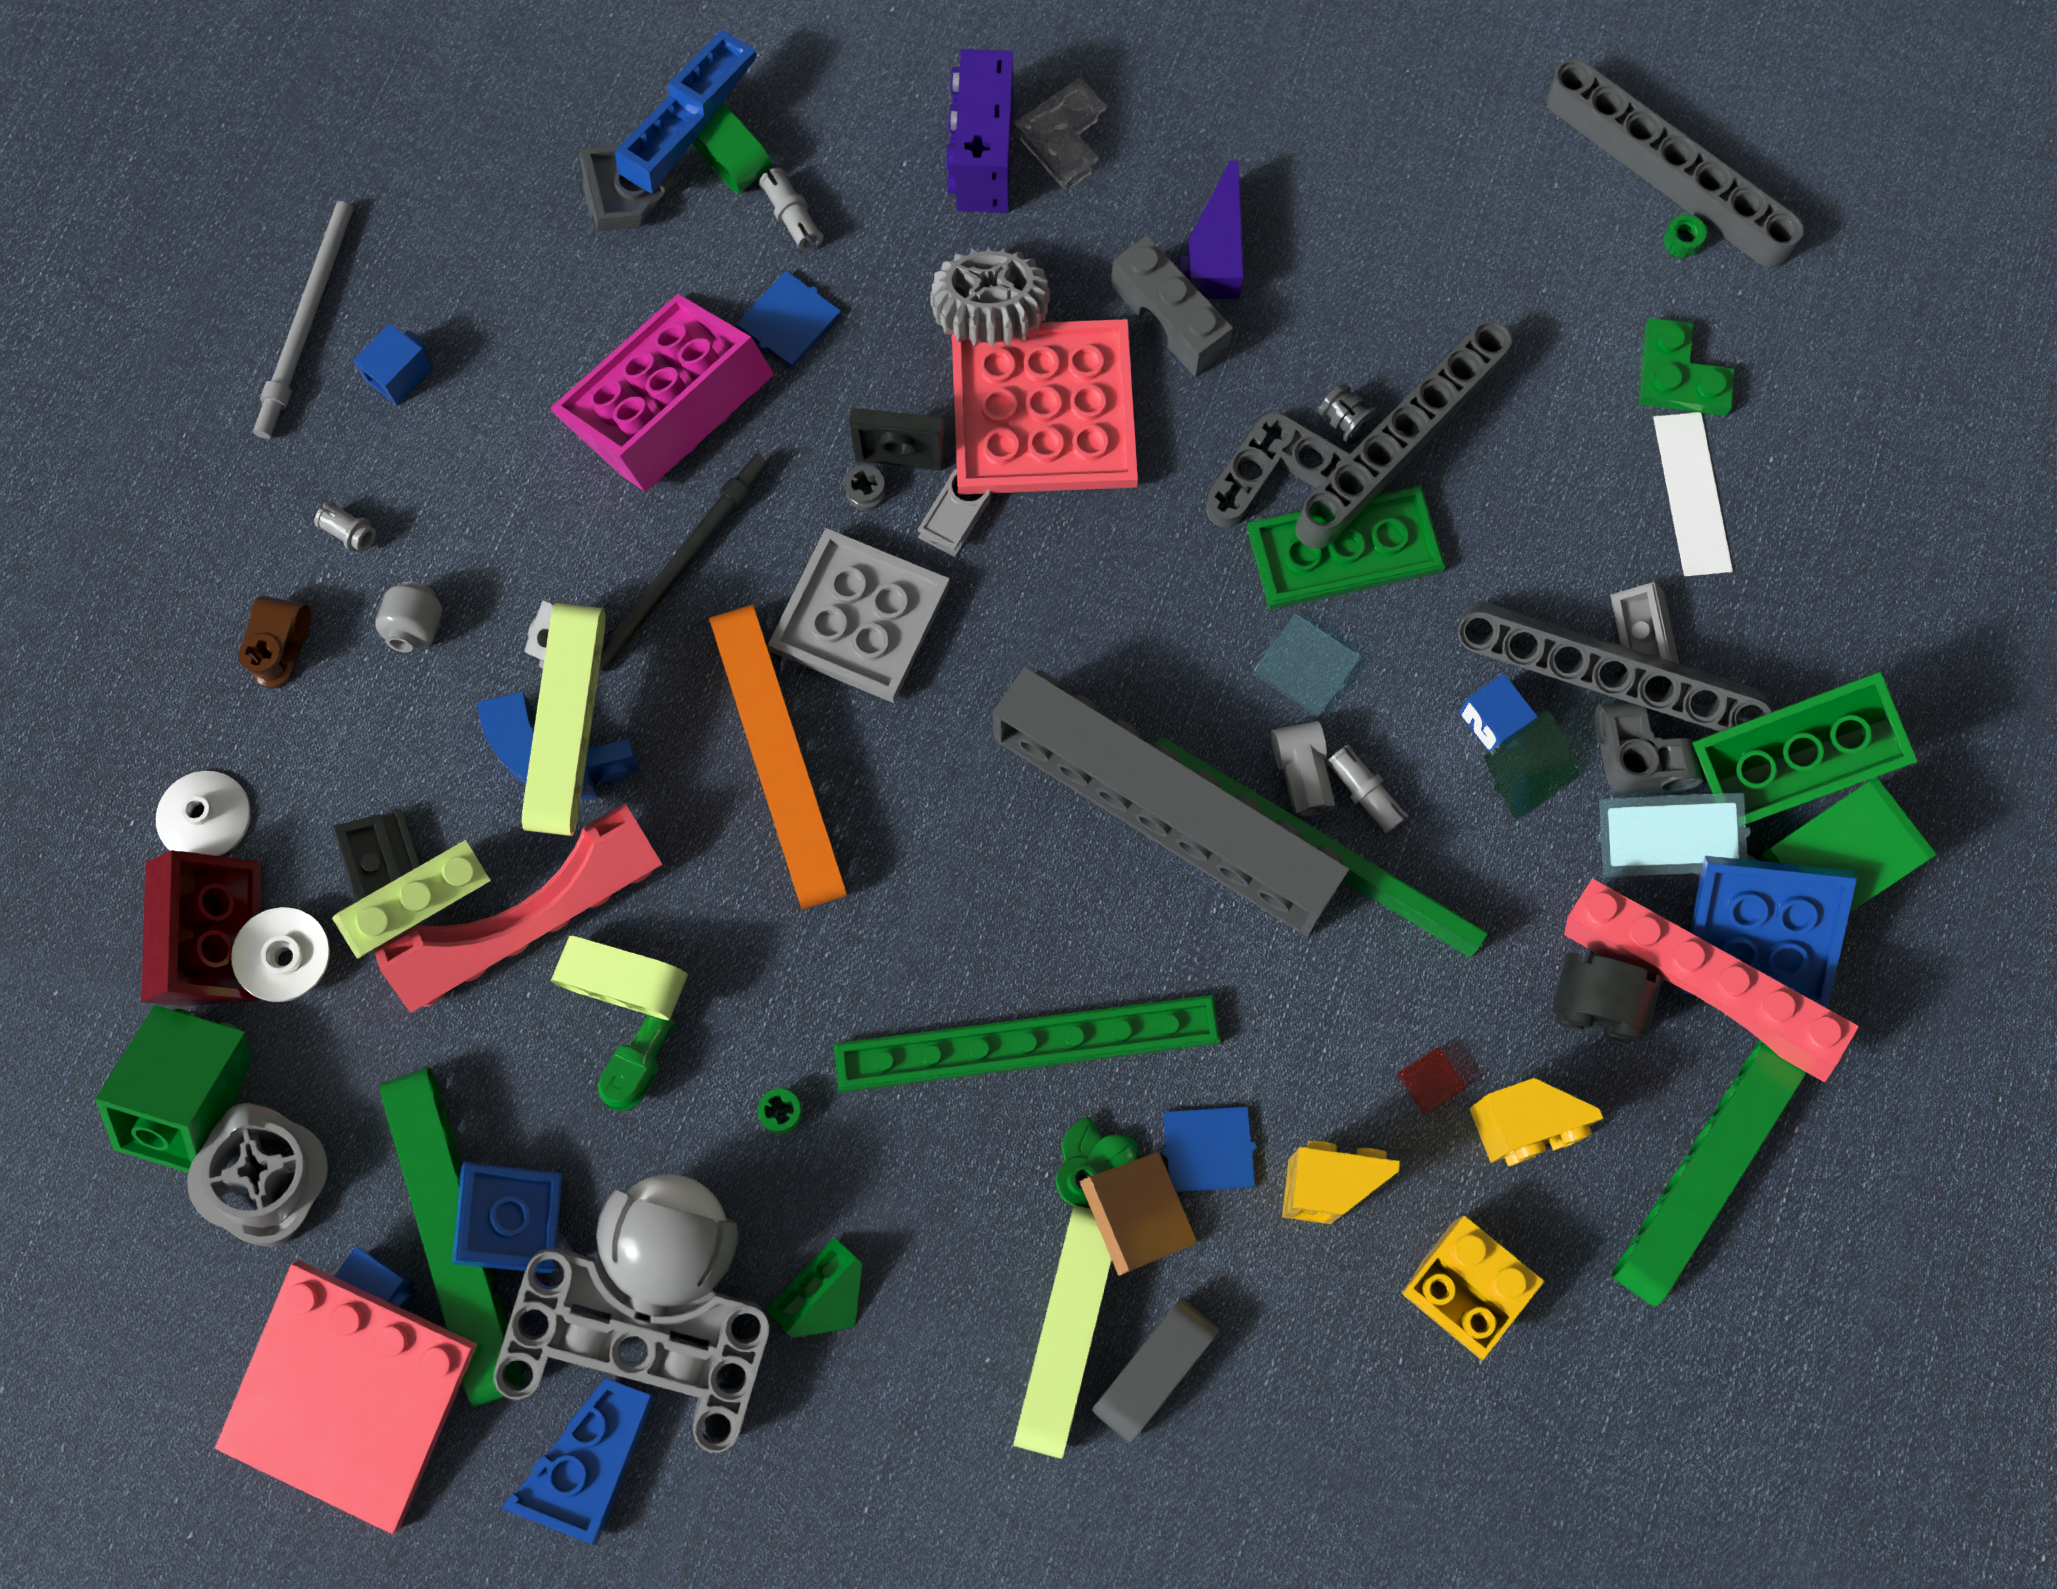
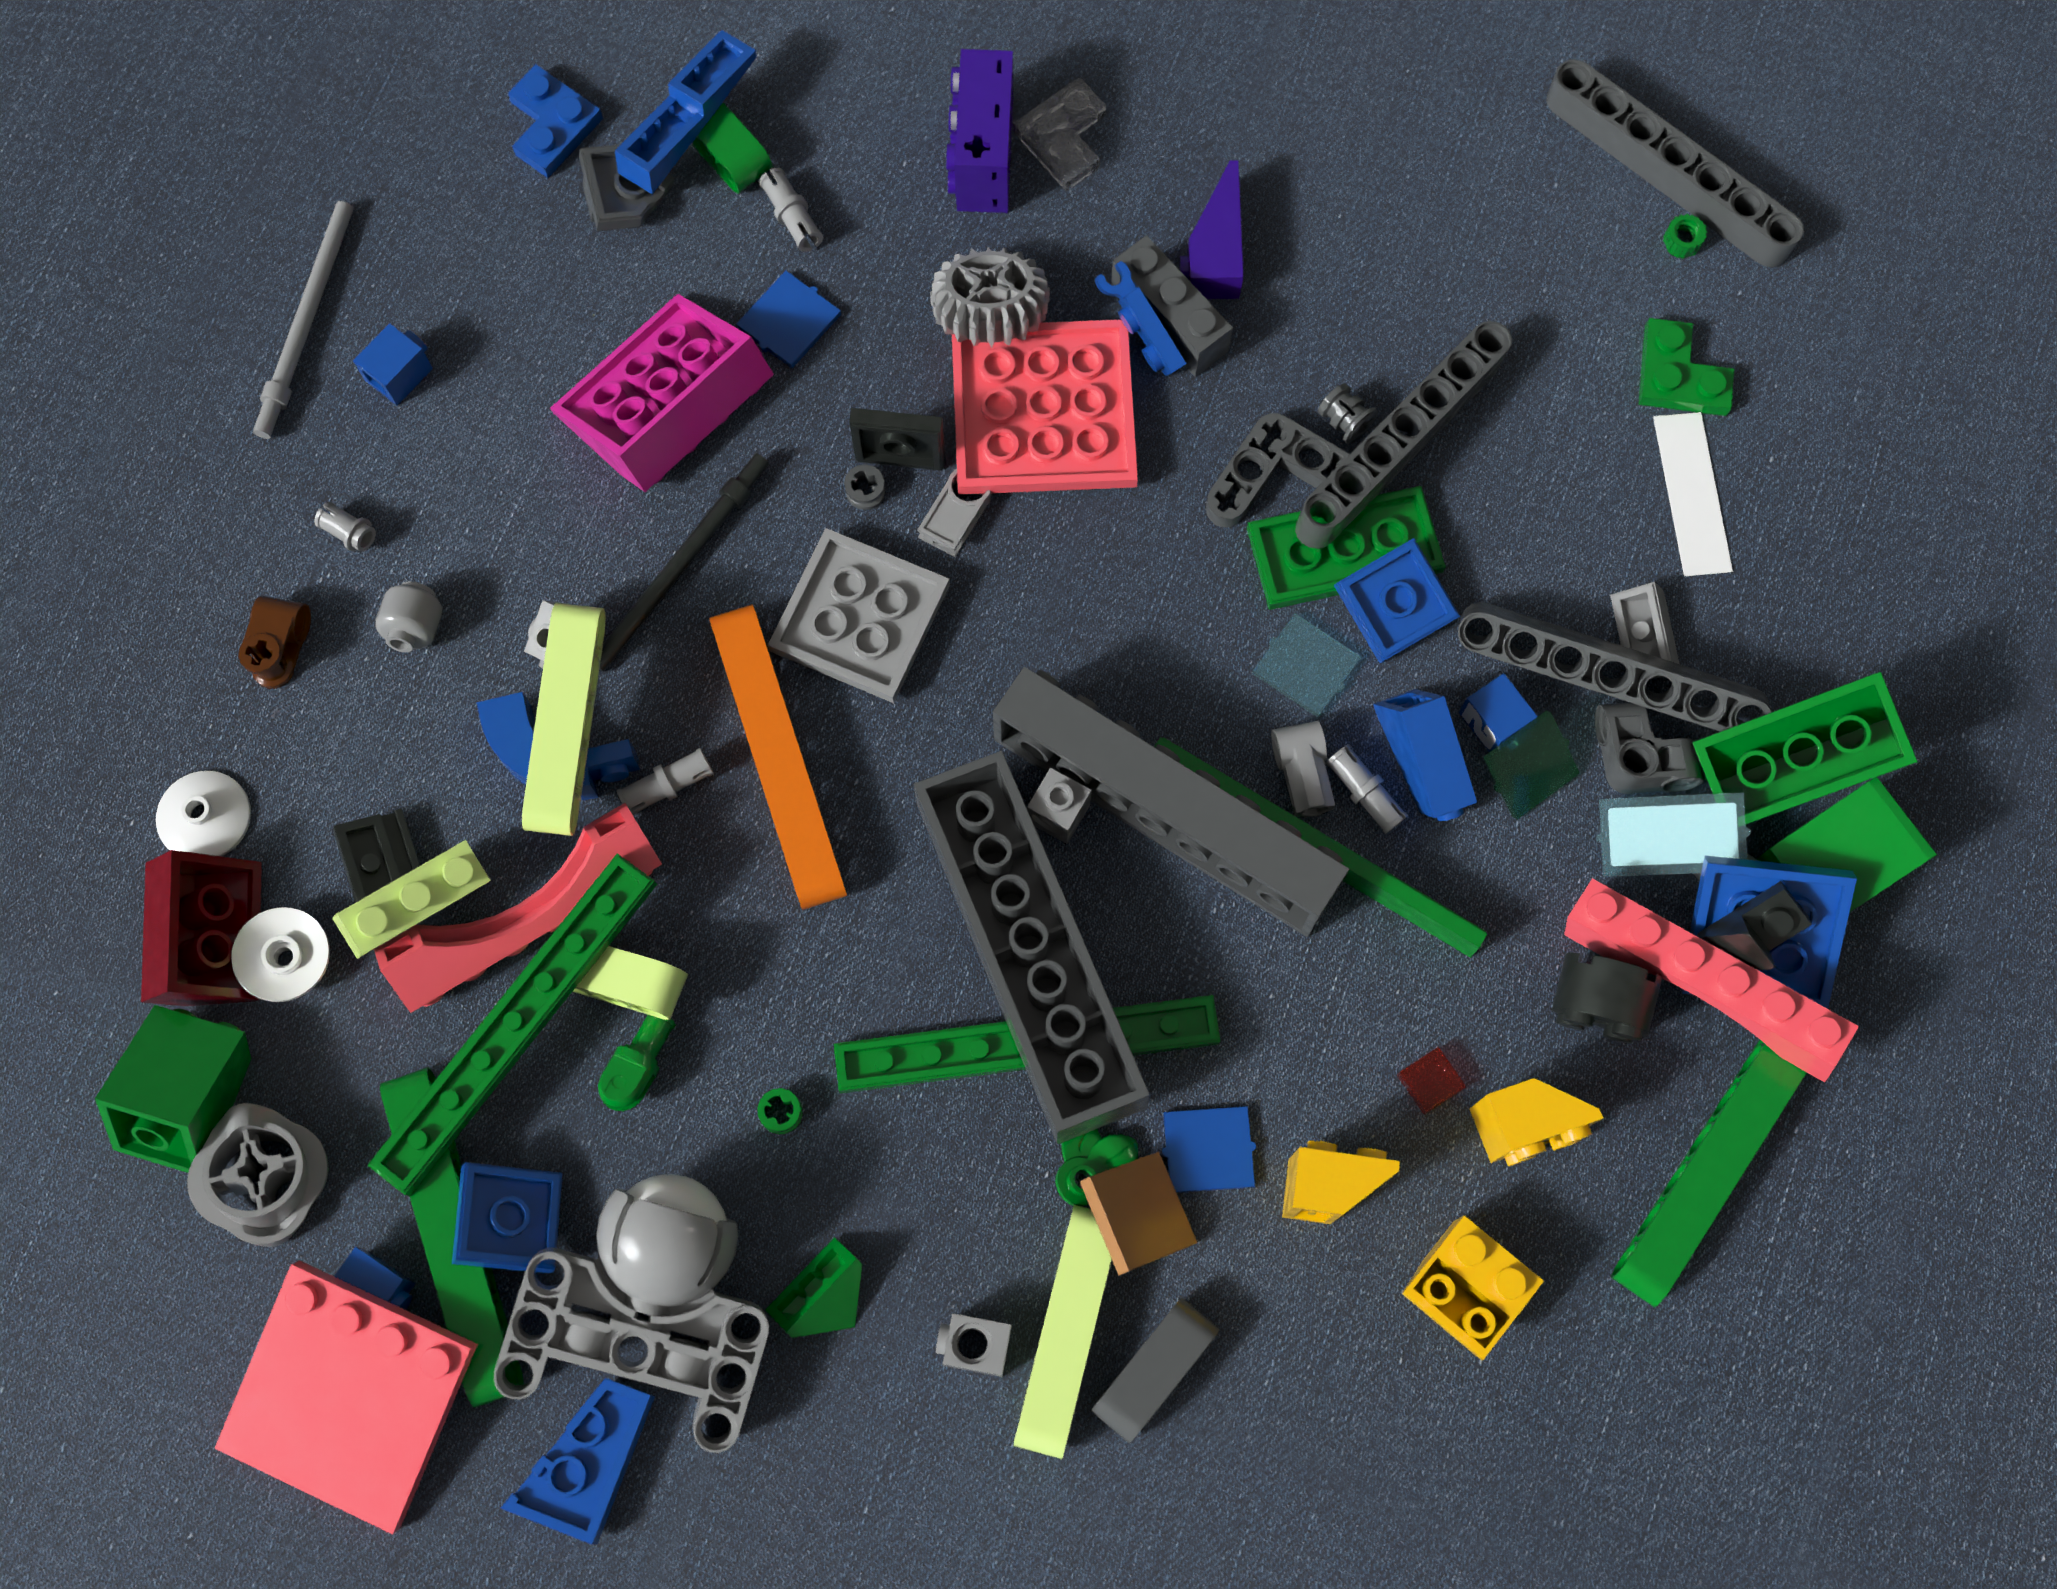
none -> green tile [367,853,658,1197]
none -> blue plate [508,64,603,178]
none -> light grey pin [617,748,714,816]
none -> dark grey brick [913,751,1150,1145]
none -> light grey brick [935,1313,1012,1377]
none -> light grey brick [1027,768,1092,844]
none -> blue plate [1095,261,1187,376]
none -> blue tile [1334,538,1460,663]
none -> blue slope [1373,689,1477,821]
none -> pearl dark grey slope [1697,881,1812,970]

